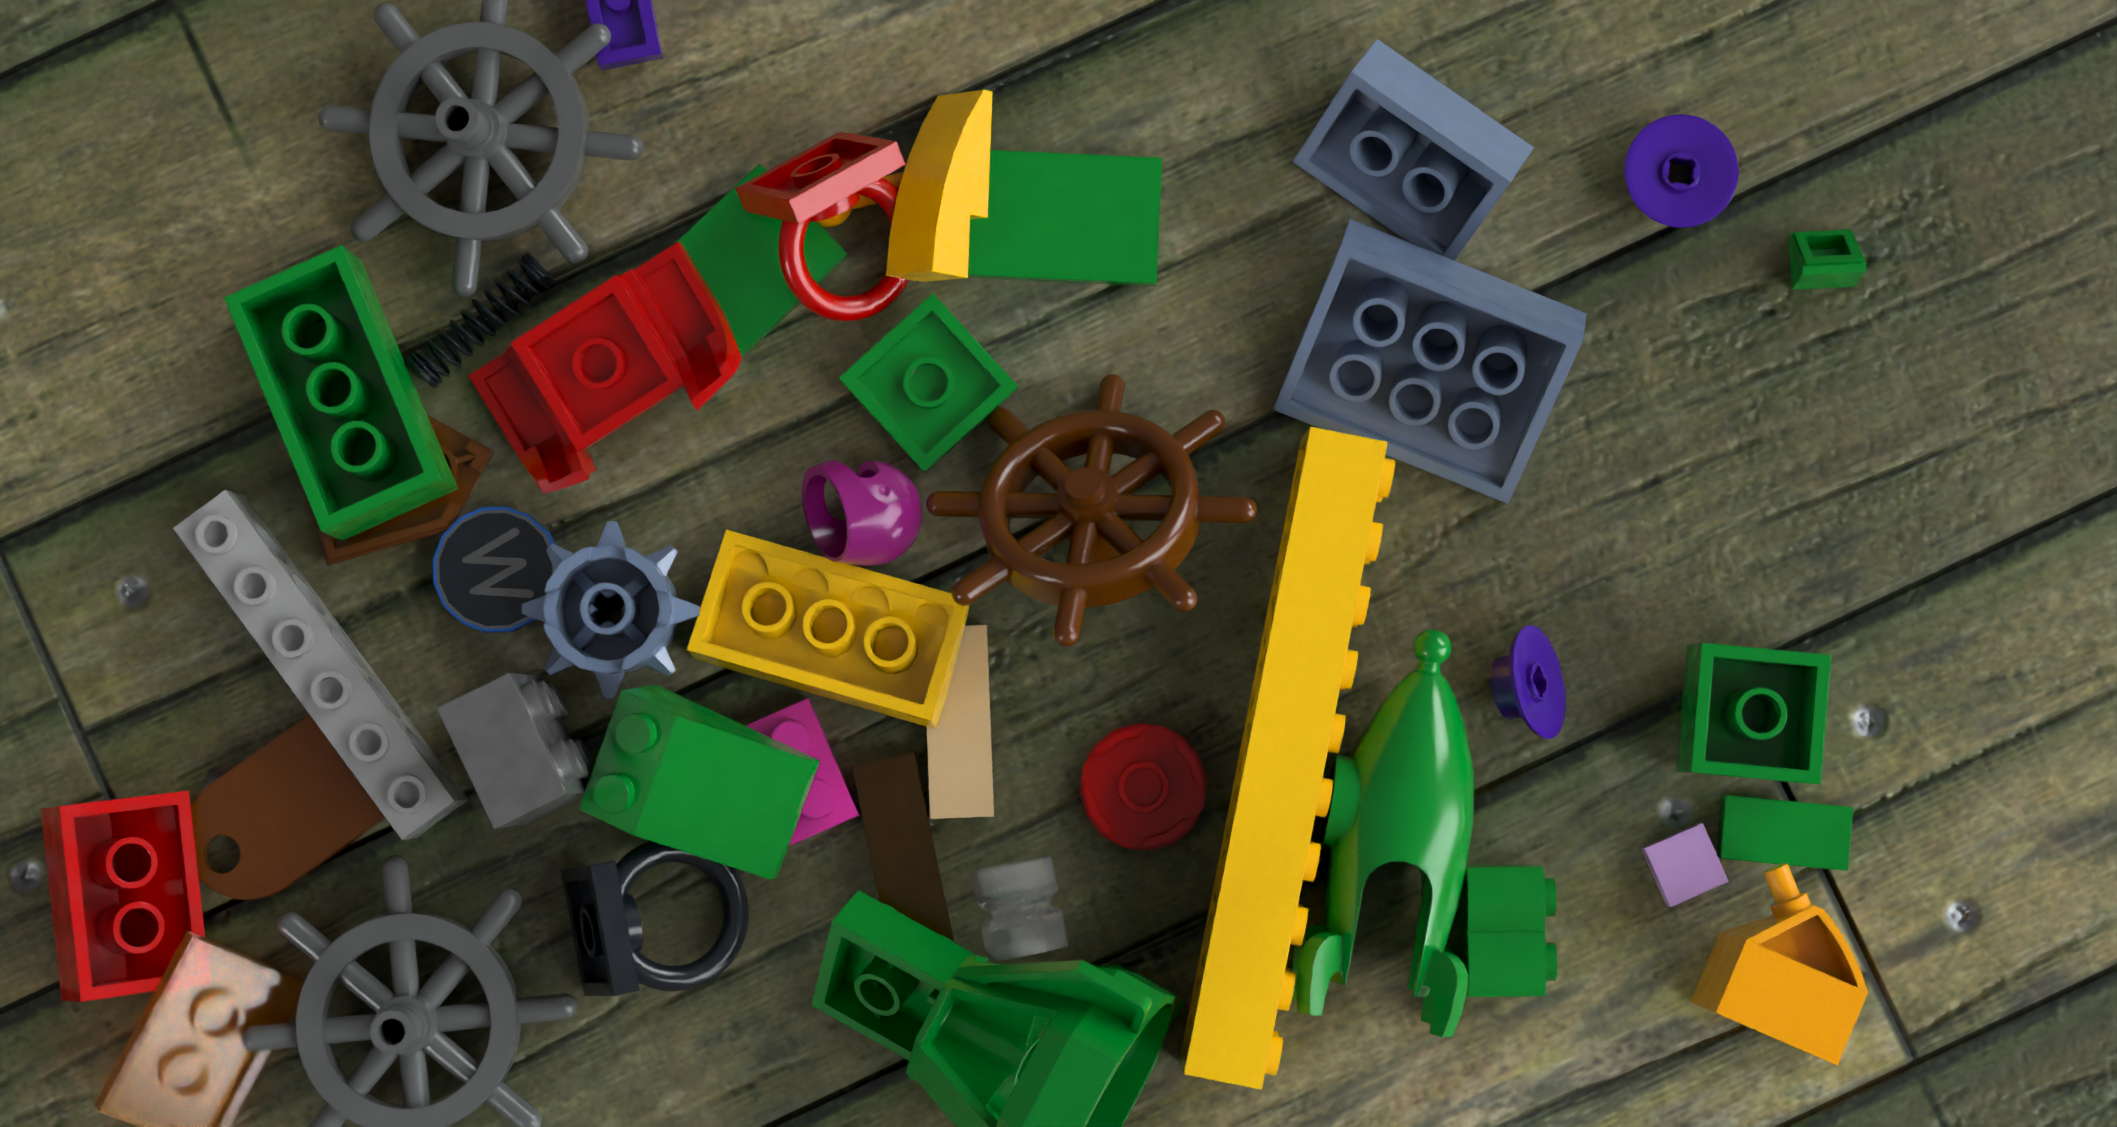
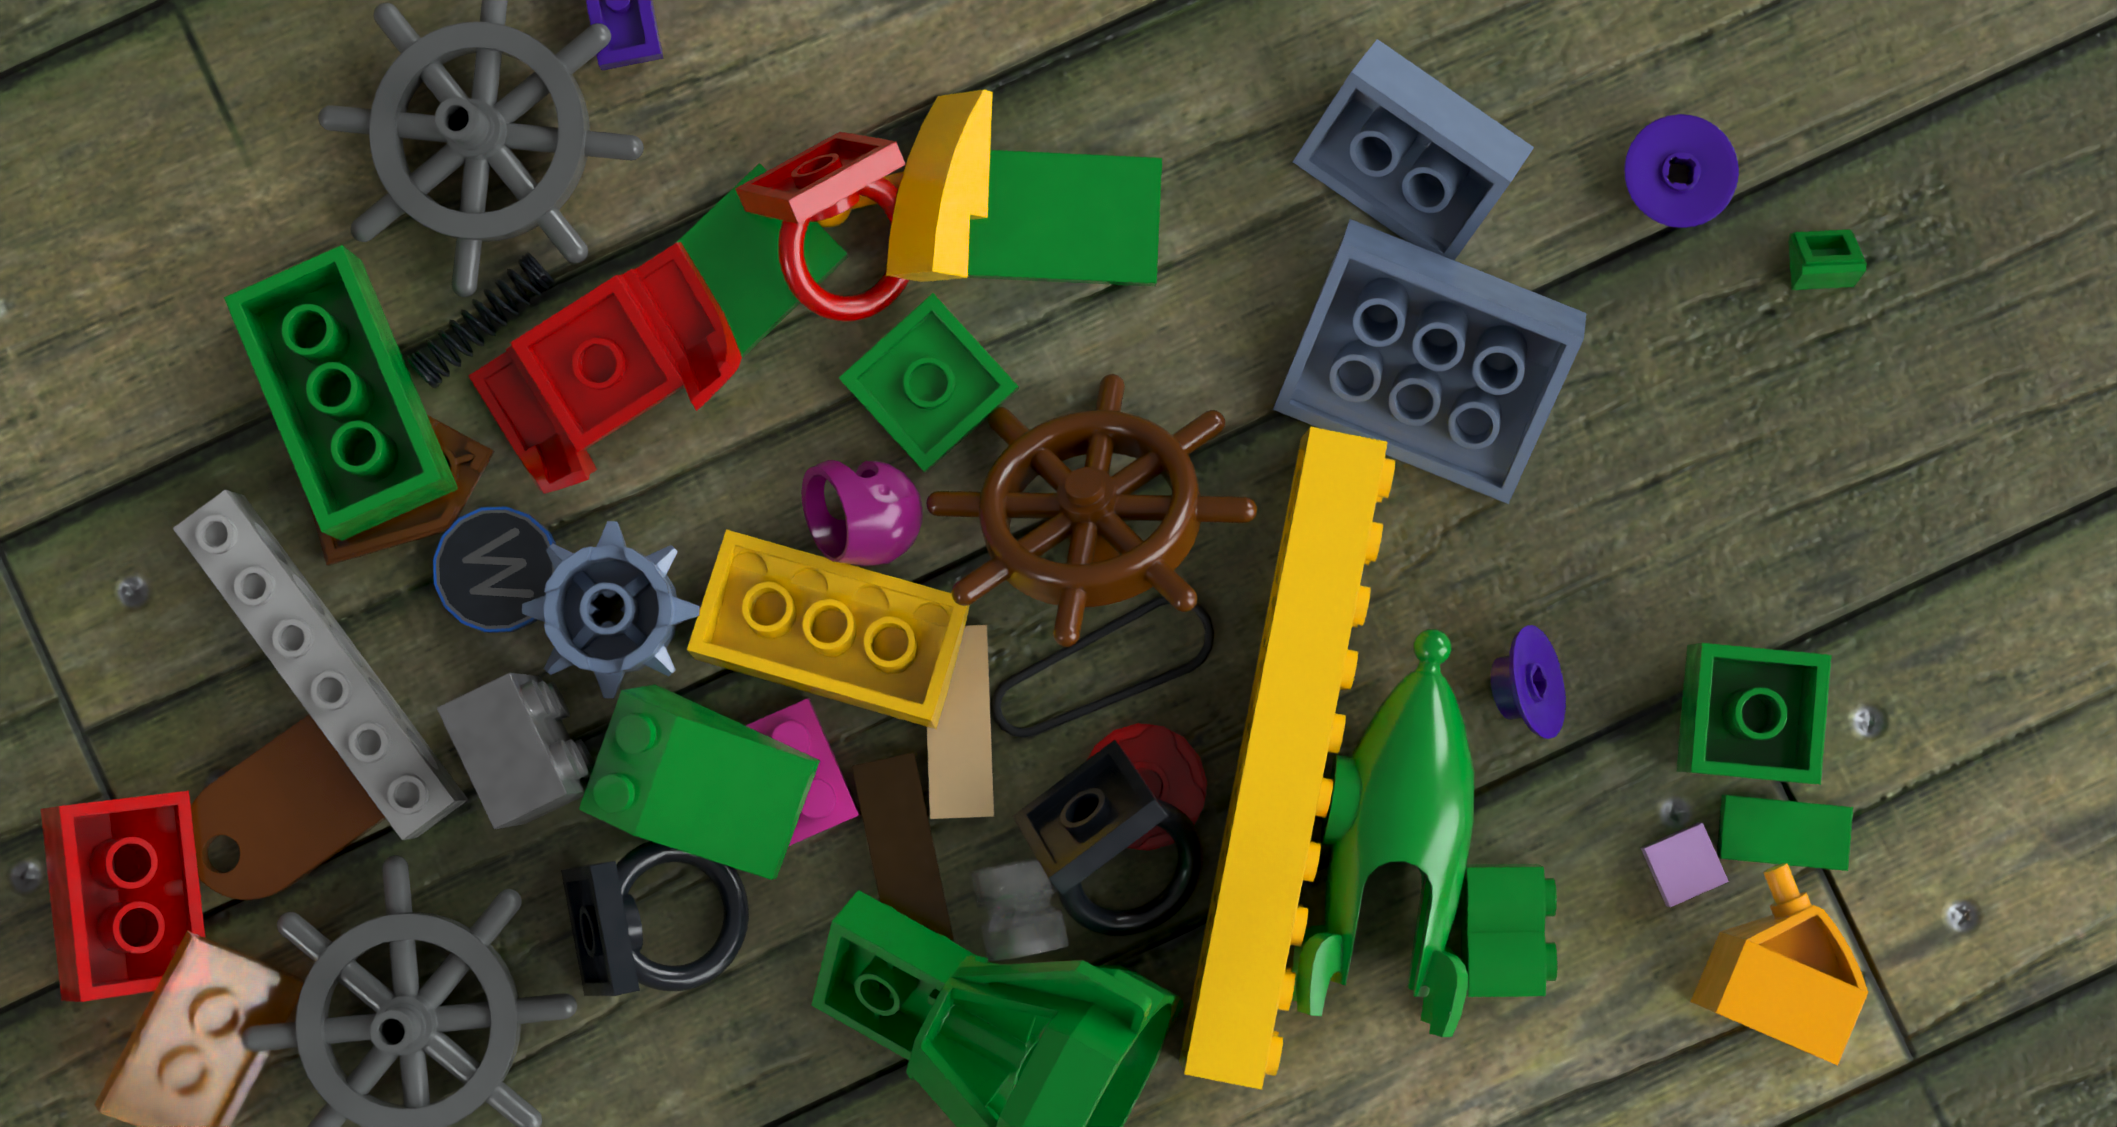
none -> black piece [991,596,1215,738]
none -> black tile [1012,740,1203,936]

